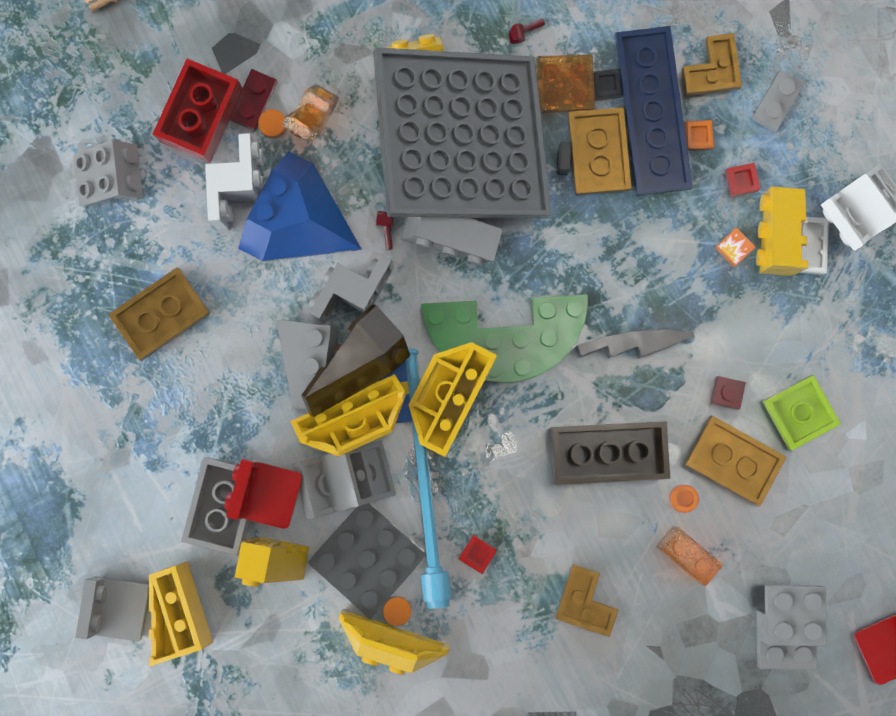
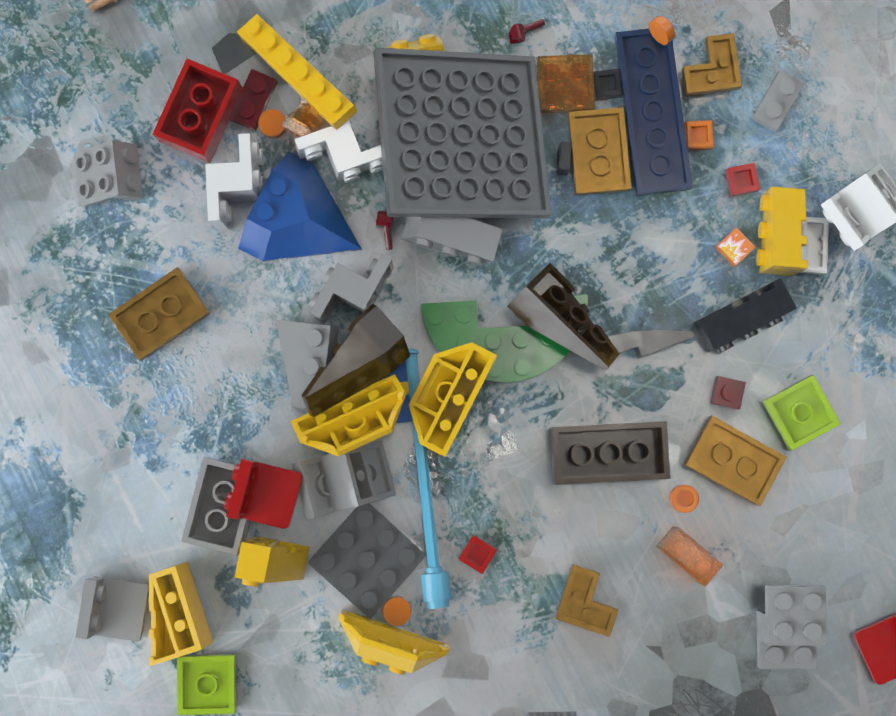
none -> lime plate [177,654,236,715]
none -> yellow plate [237,14,358,130]
none -> white bracket [295,120,383,183]
none -> dark brown wedge [507,263,620,371]
none -> orange tile [649,16,675,45]
none -> black wedge [693,278,797,353]

